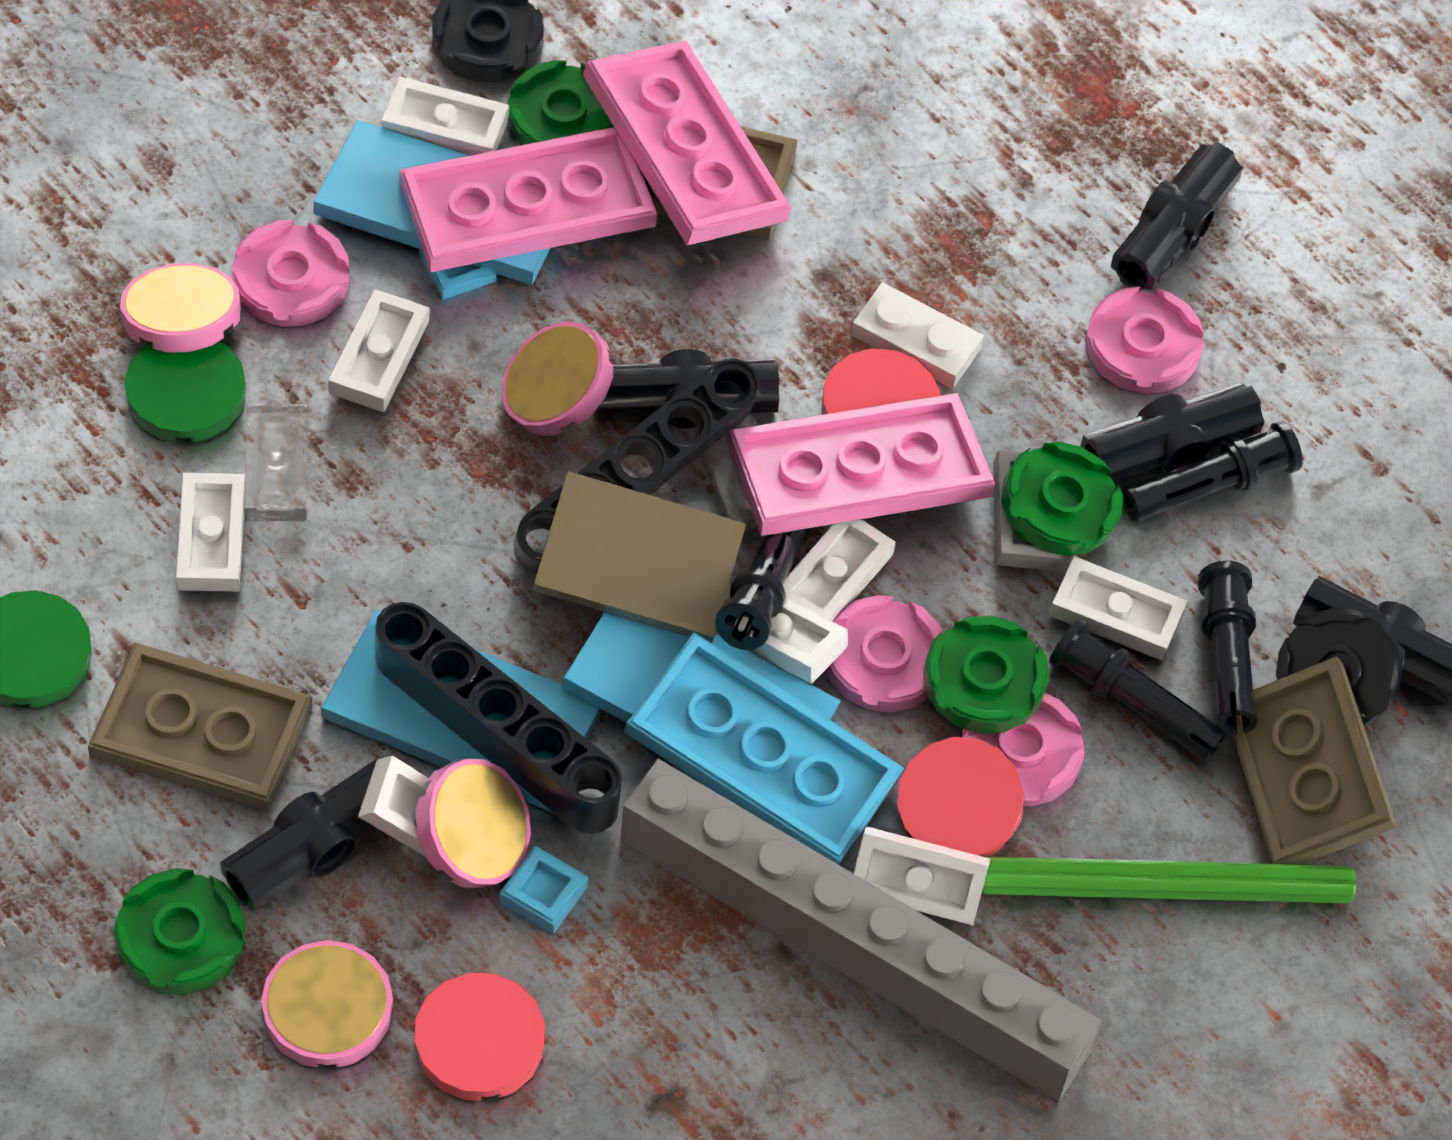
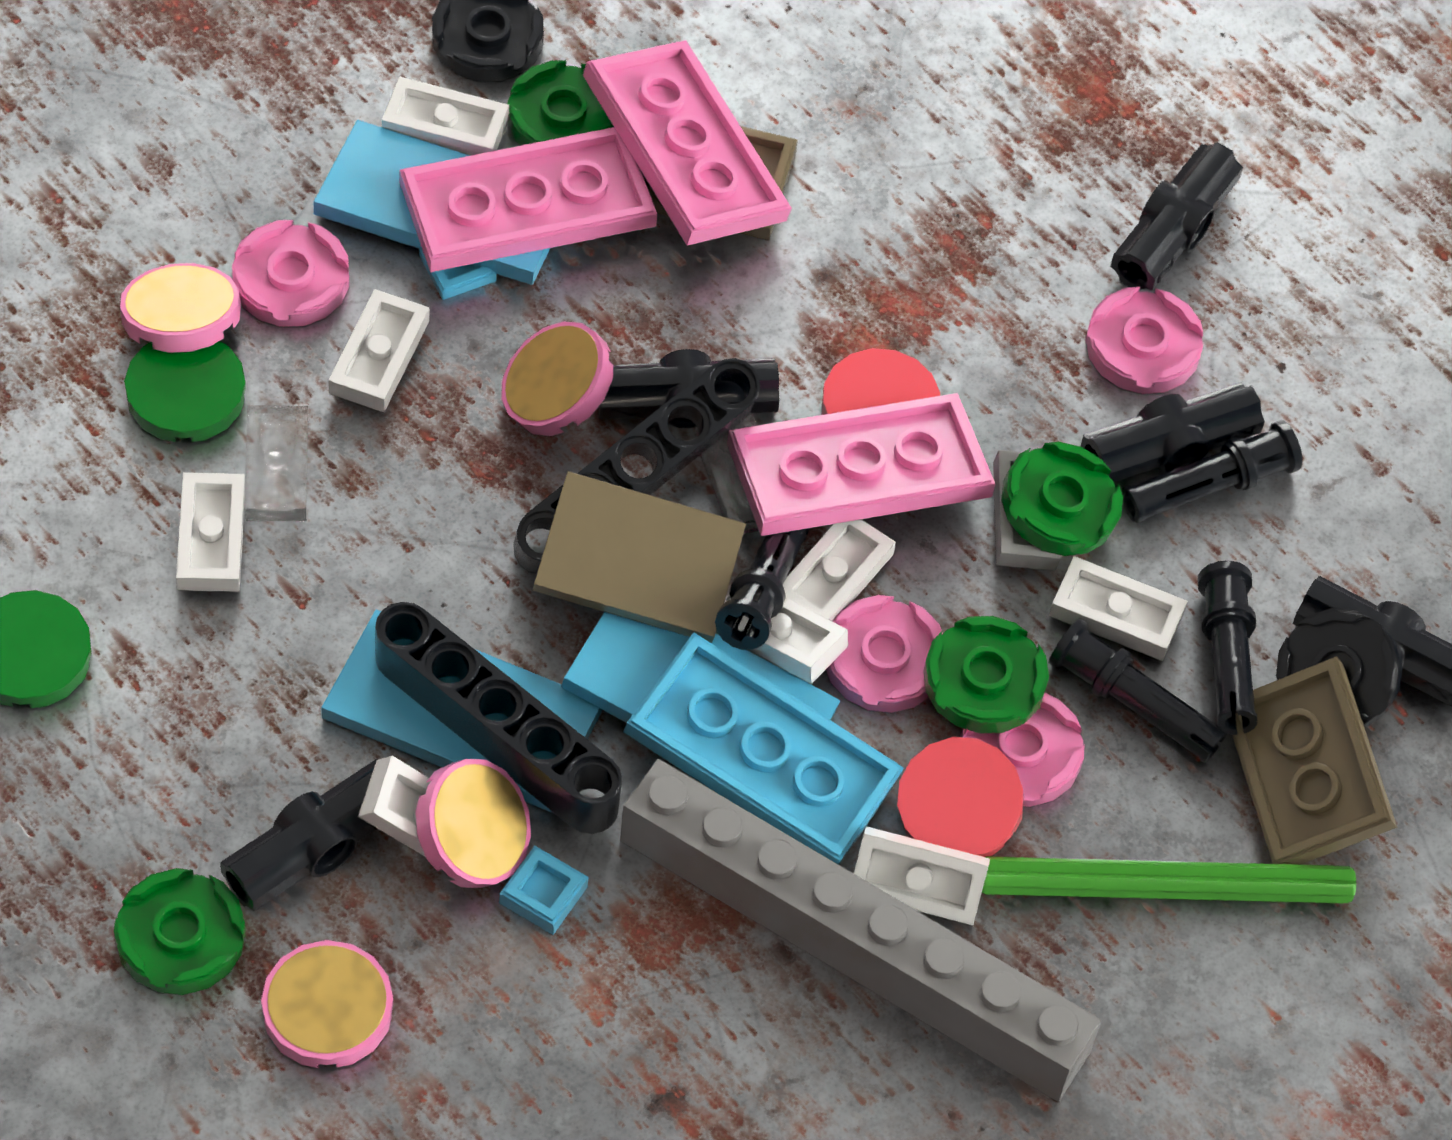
dark tan tile [88,642,312,812] -> none
coral tile [415,973,545,1101] -> none
white plate [851,282,984,389] -> none

